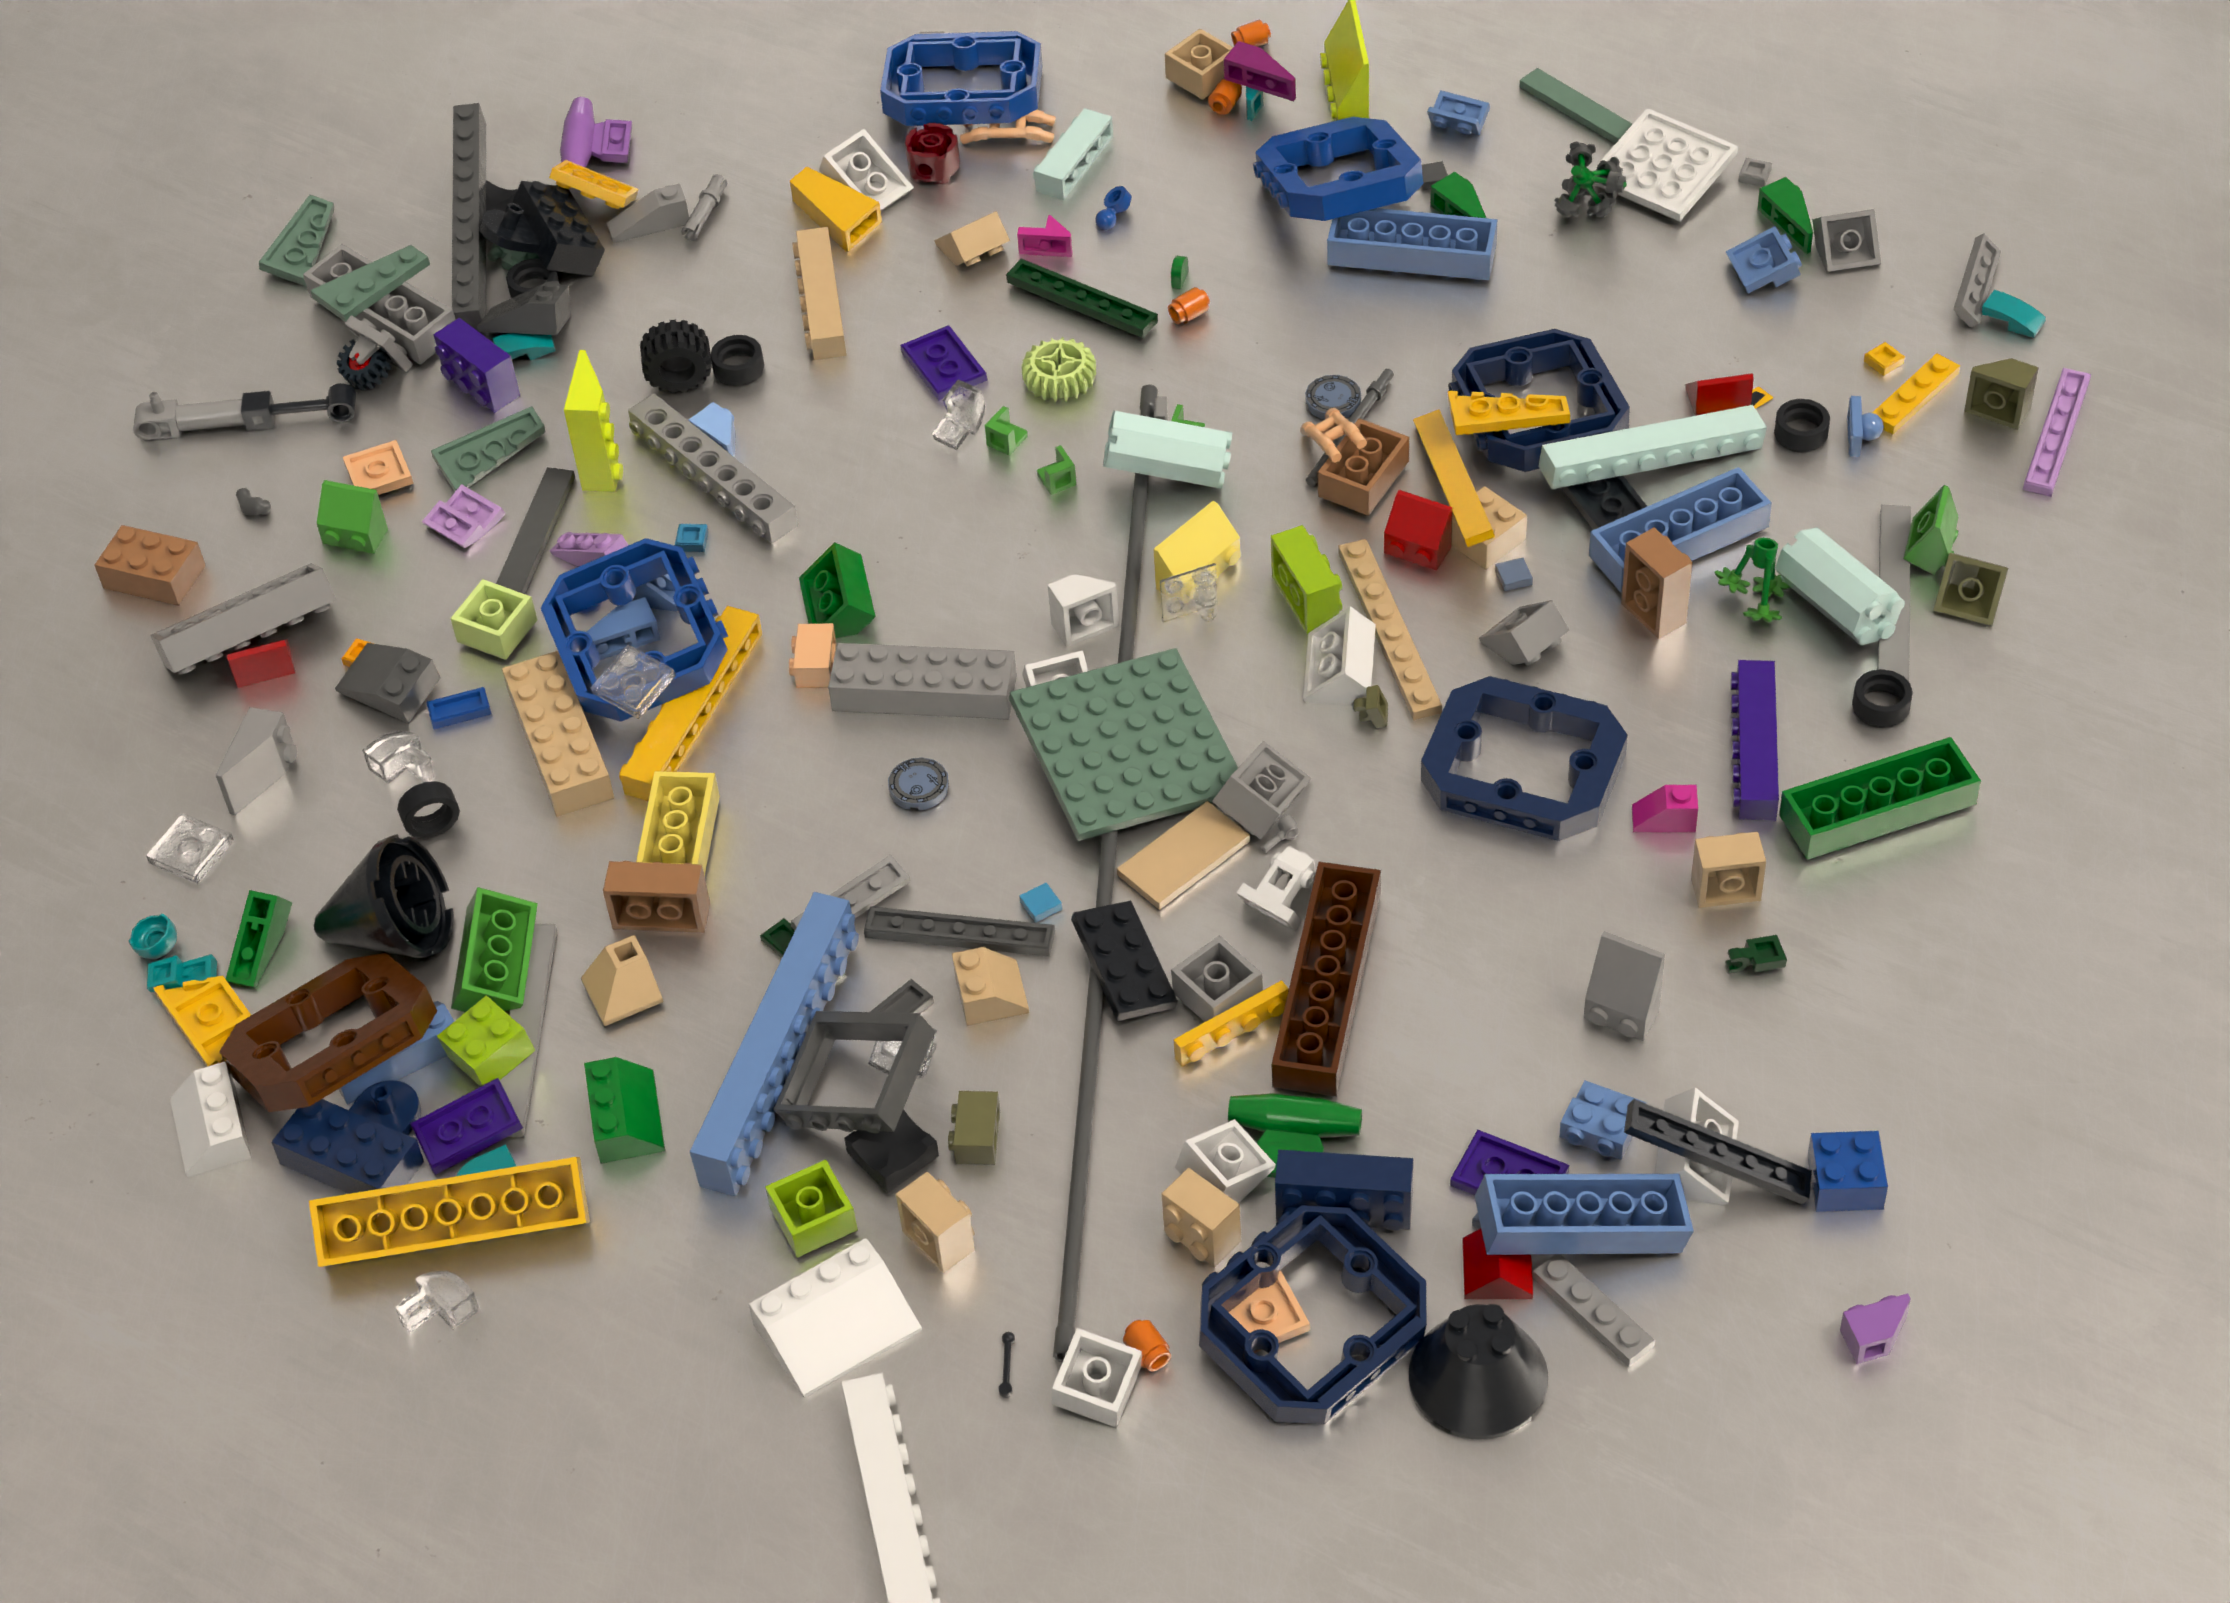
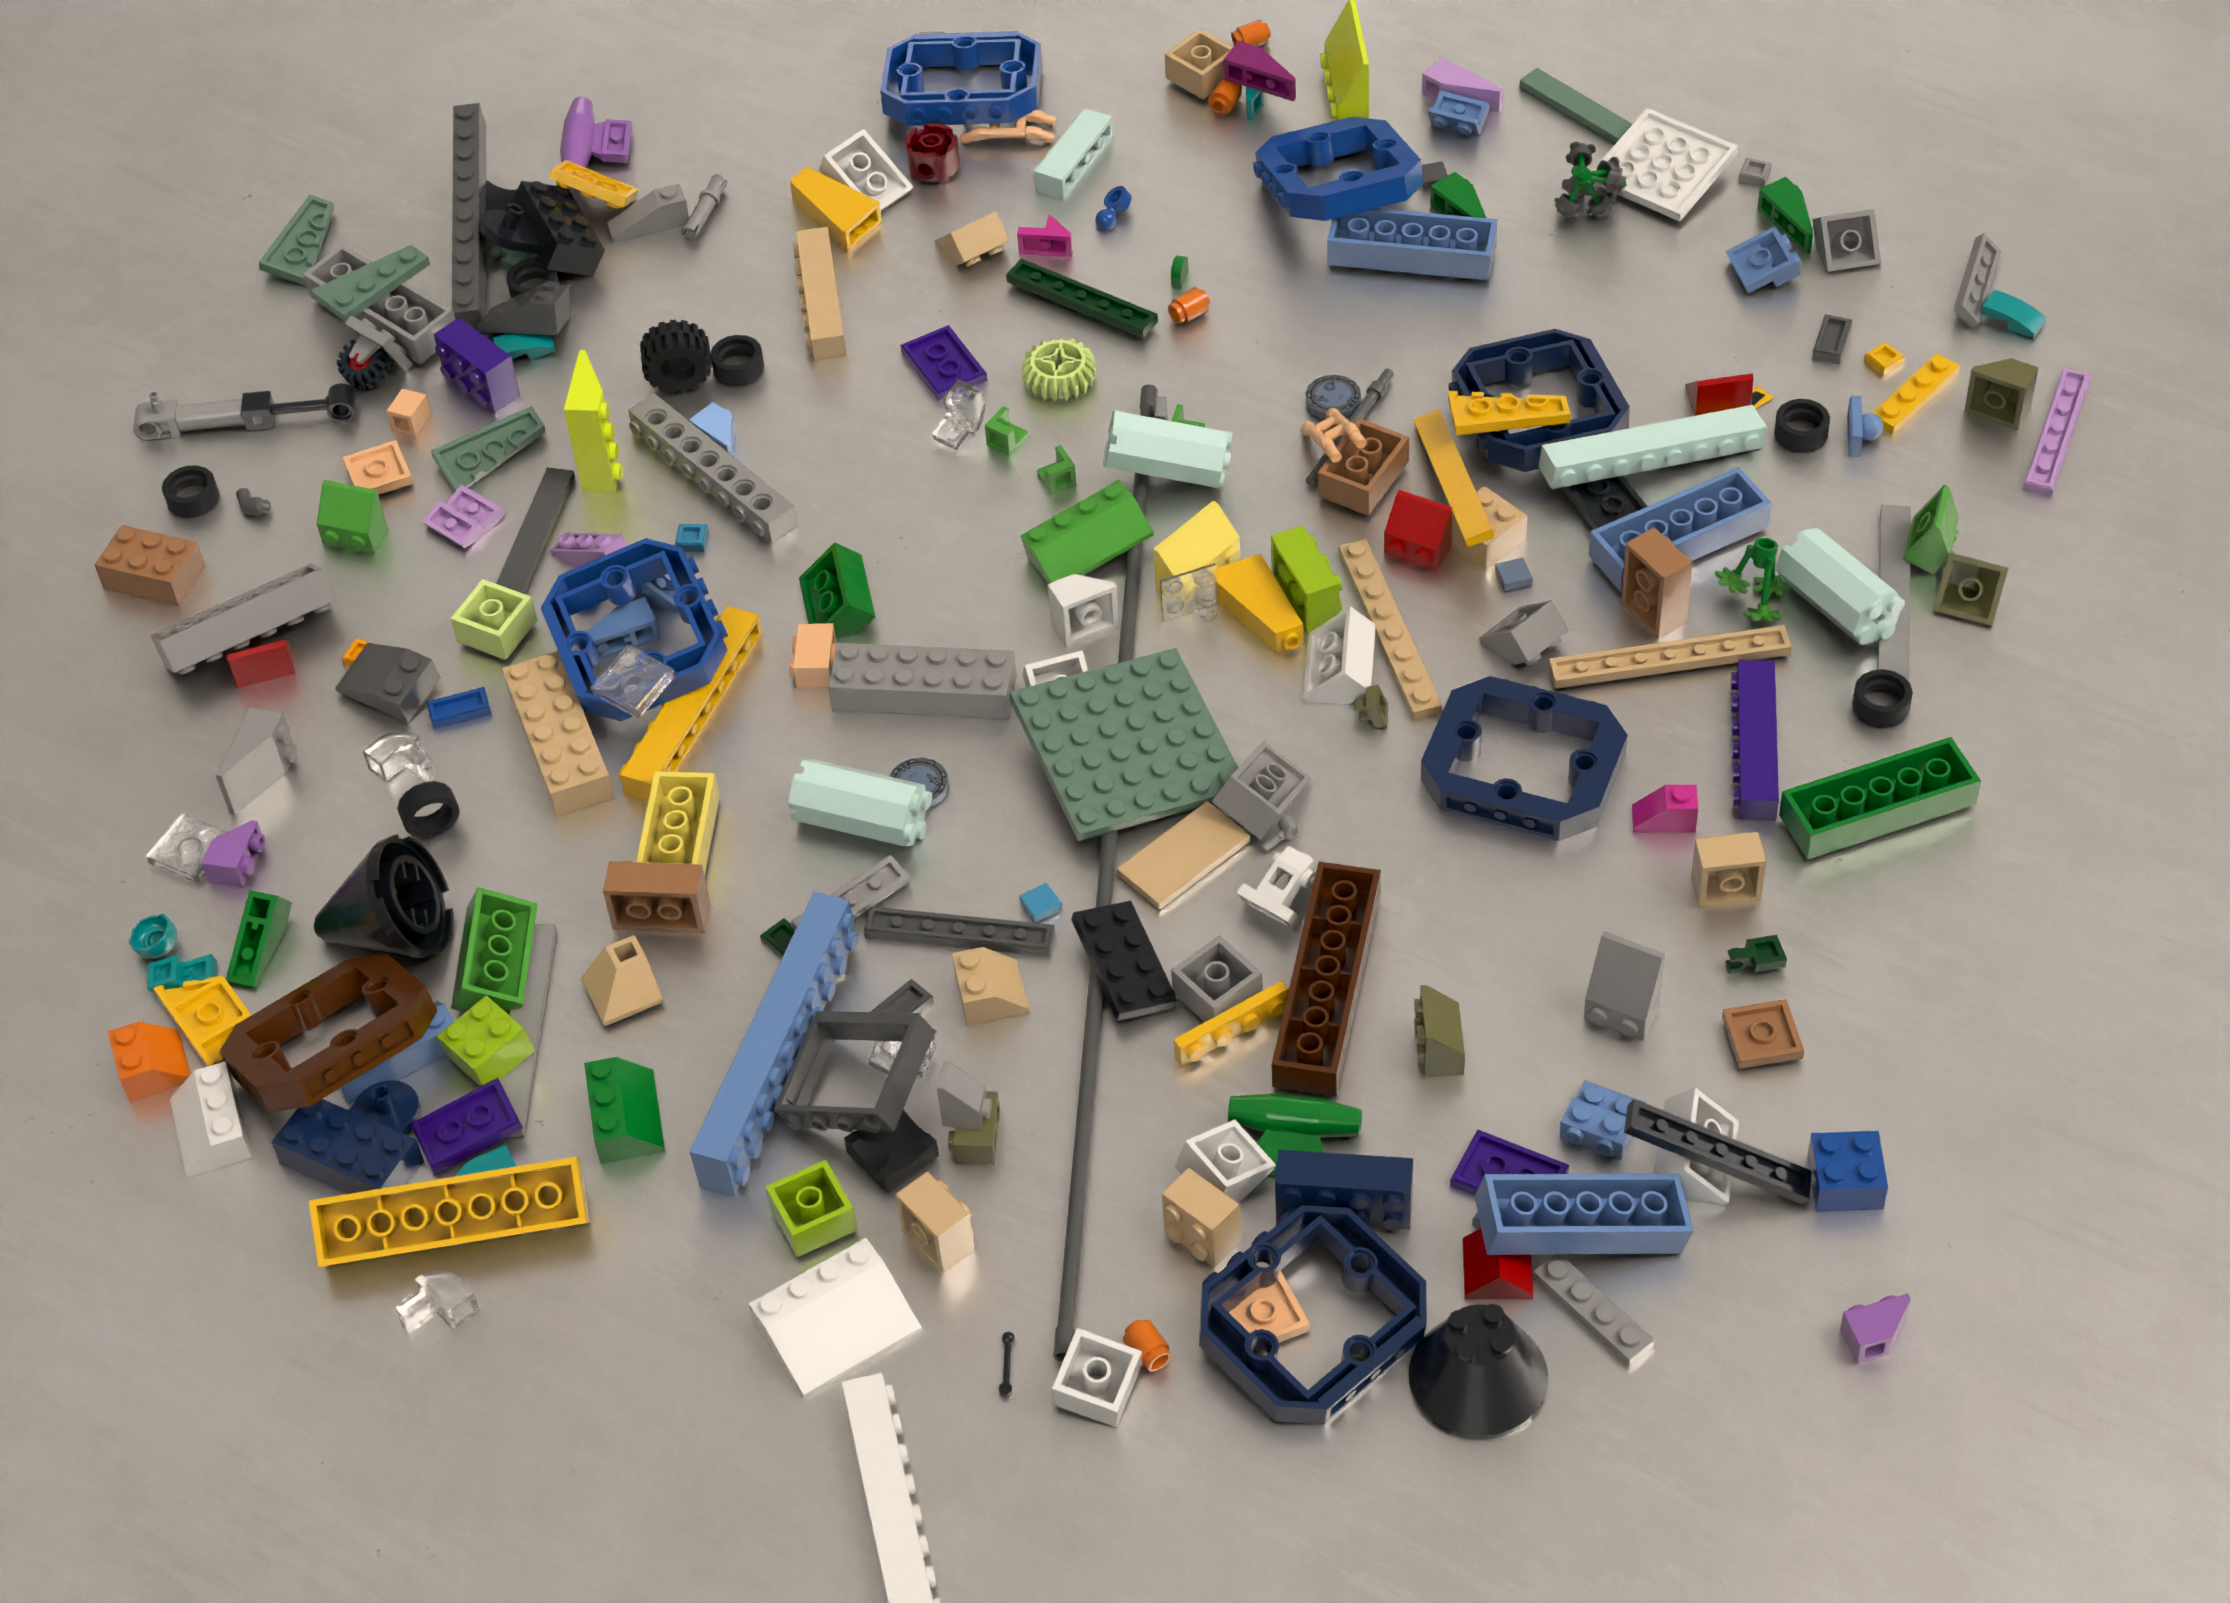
none -> orange slope [108,1021,191,1102]
none -> black tyre [162,465,220,518]
none -> medium lavender slope [201,820,265,887]
none -> light nougat brick [386,389,432,437]
none -> light aqua brick [788,758,932,847]
none -> light grey slope [937,1061,992,1131]
none -> bright green slope [1020,480,1154,584]
none -> yellow slope [1207,554,1304,654]
none -> olive slope [1414,985,1465,1077]
none -> lavender slope [1422,58,1503,112]
none -> tan plate [1548,625,1792,689]
none -> medium nougat plate [1722,999,1804,1069]
none -> dark grey tile [1812,314,1852,364]

